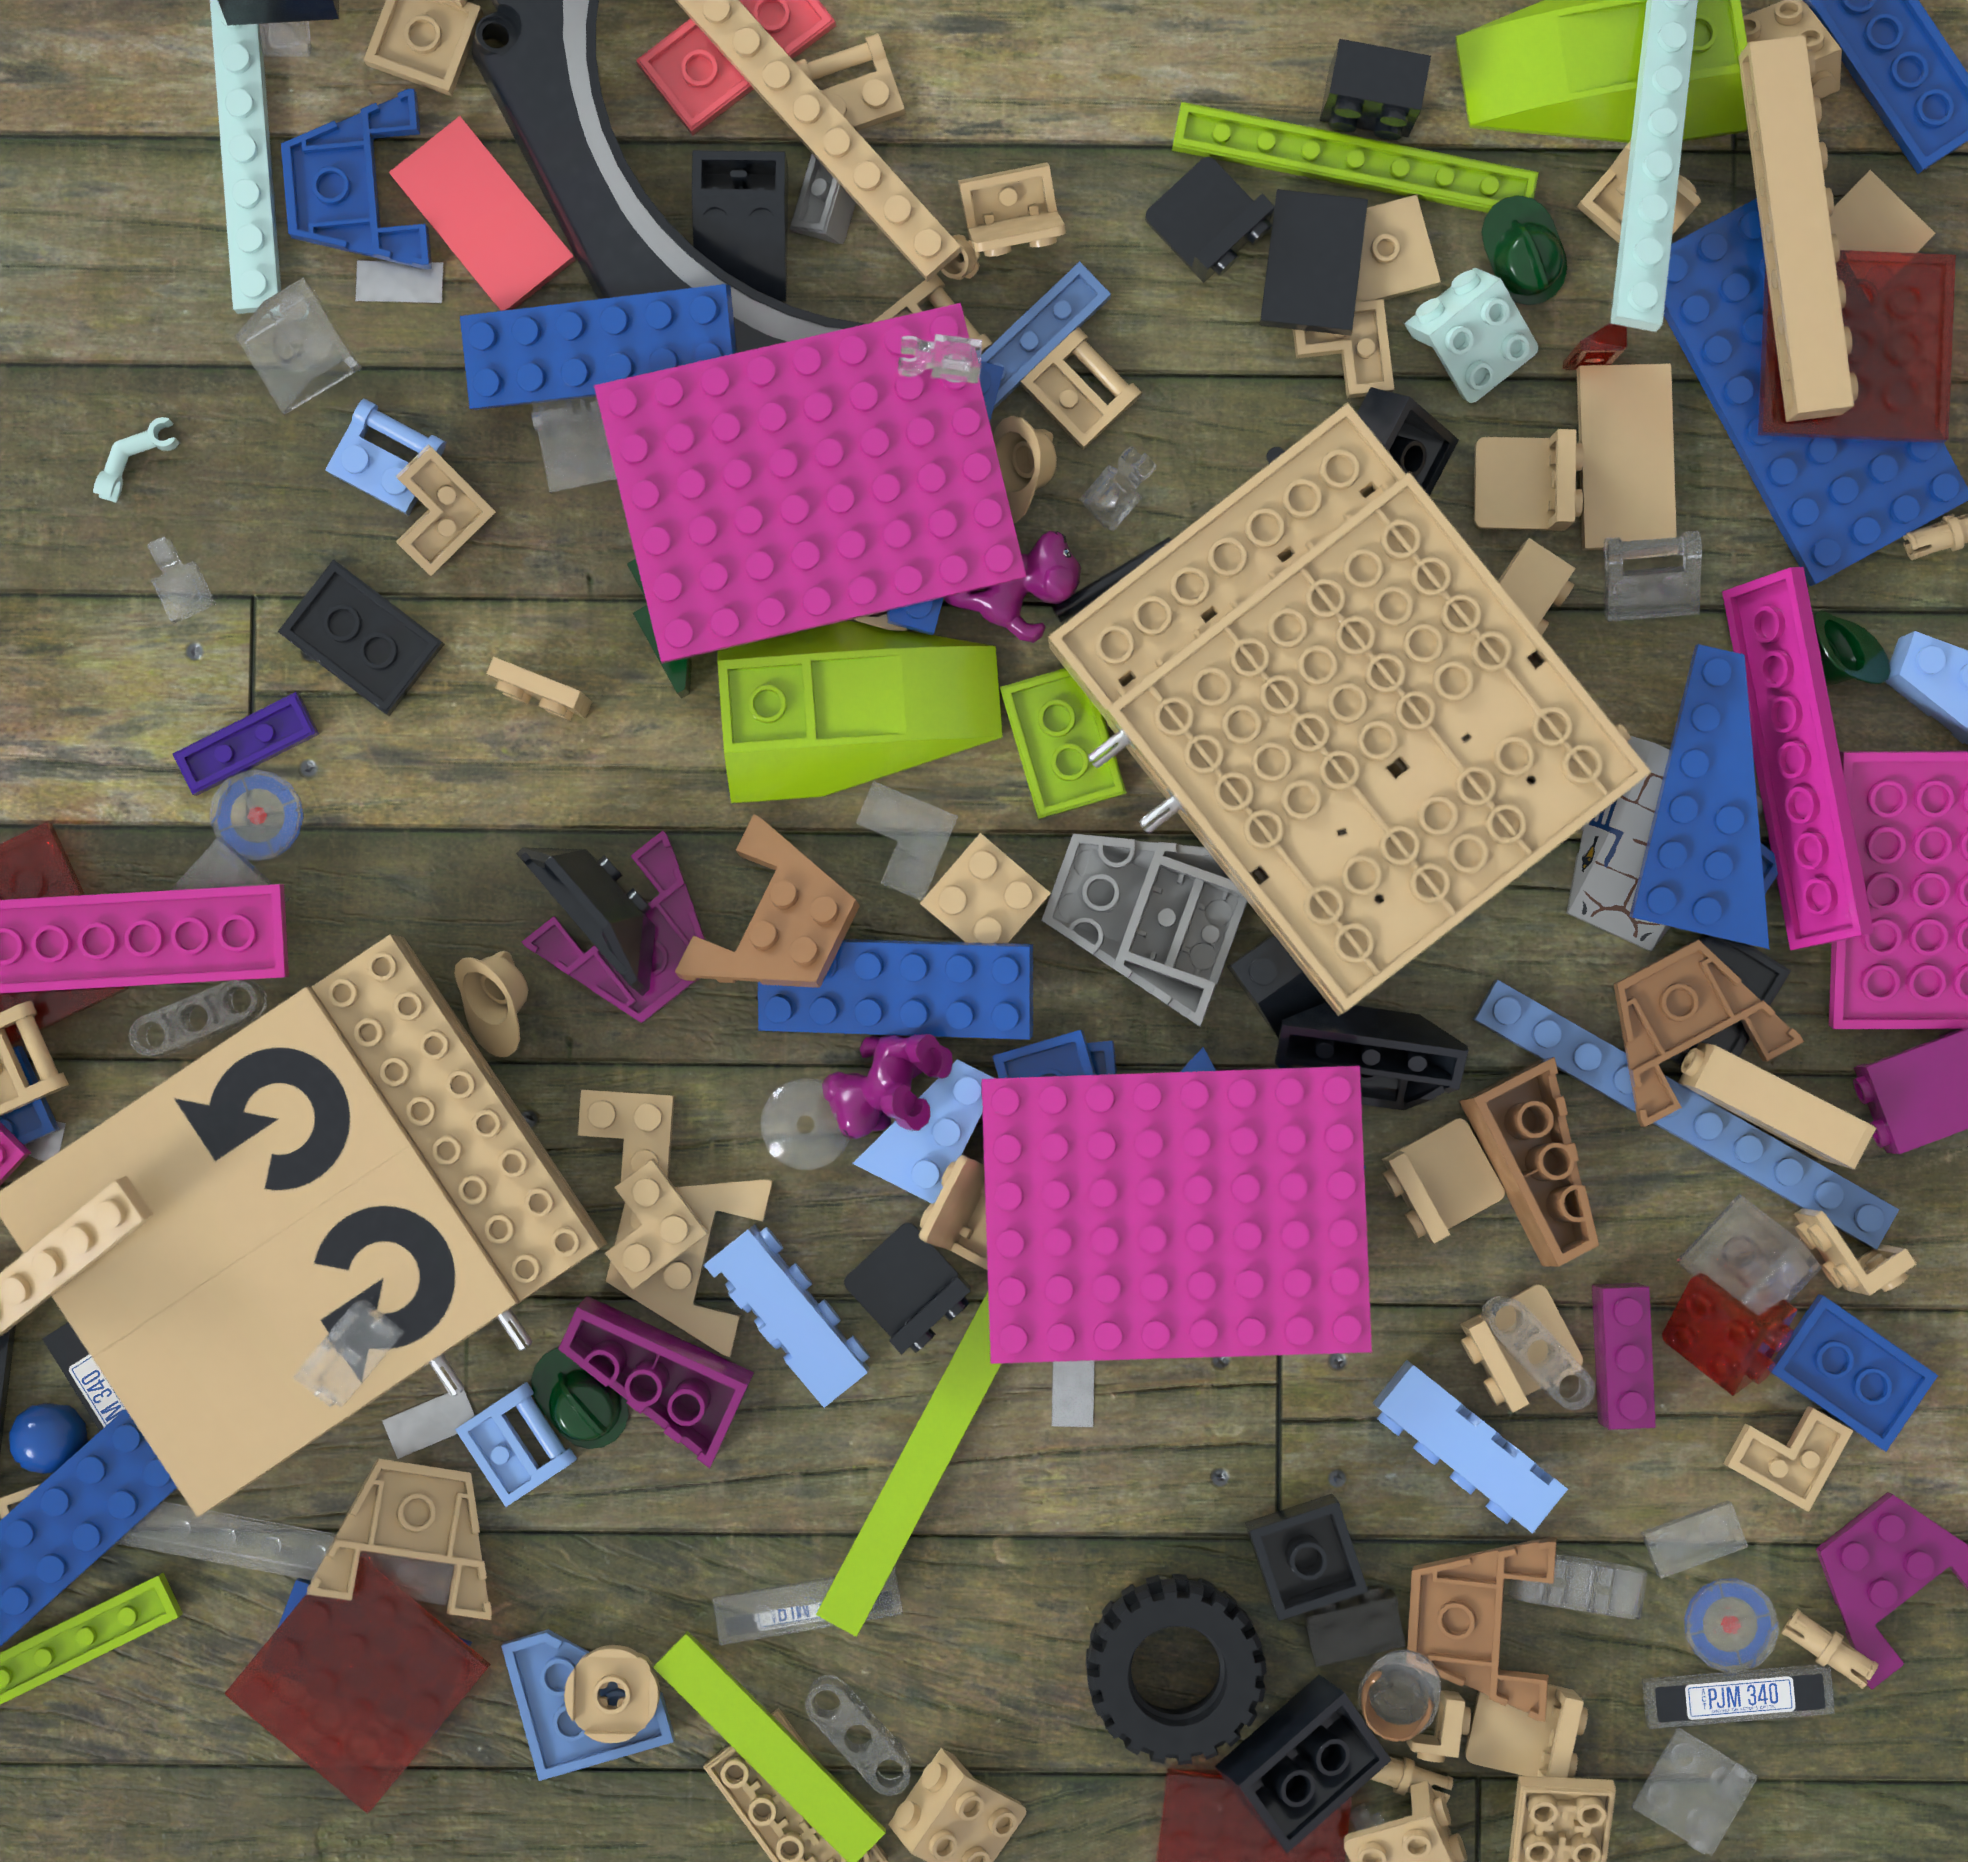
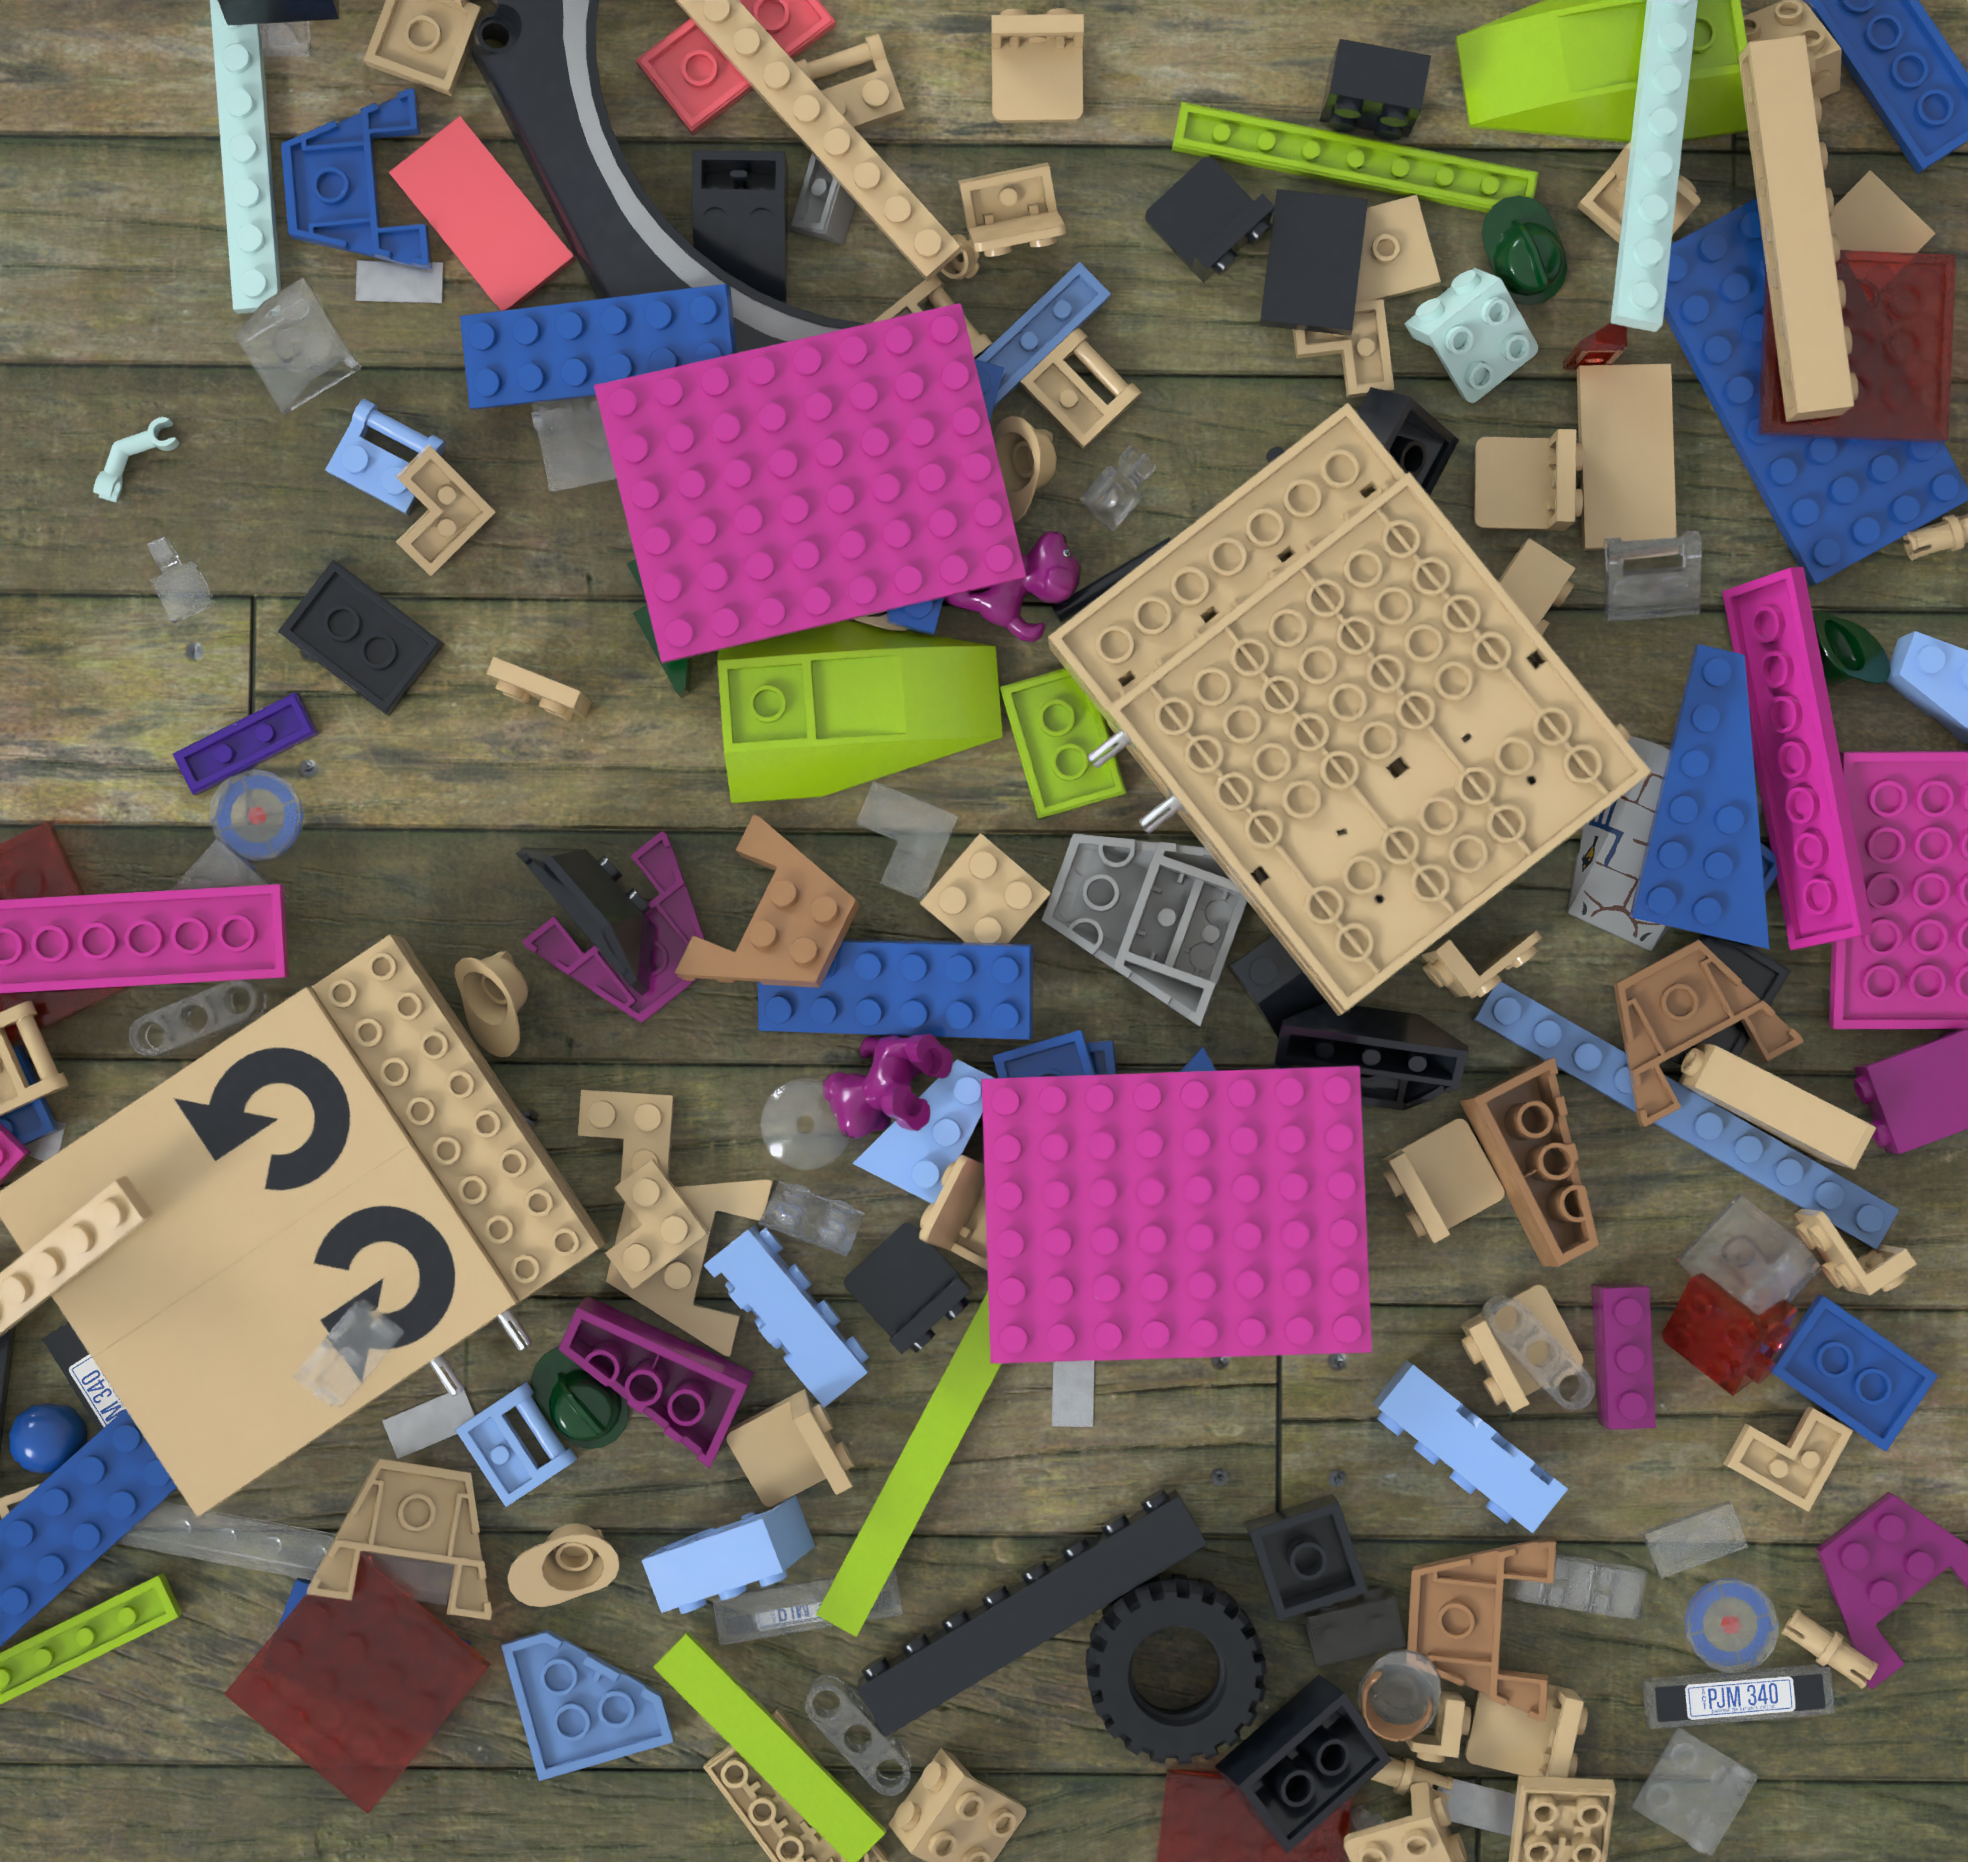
tan plate [564,1645,660,1743] -> none
clear plate [897,334,982,383] -> none
none -> tan piece [507,1523,620,1607]
none -> light blue wedge [642,1495,816,1614]
none -> tan bracket [726,1389,855,1507]
none -> clear hinge [759,1181,865,1257]
none -> black brick [857,1489,1207,1737]
none -> tan bracket [991,8,1084,123]
none -> tan bracket [1421,930,1542,999]
none -> clear sticker [1437,1779,1516,1836]

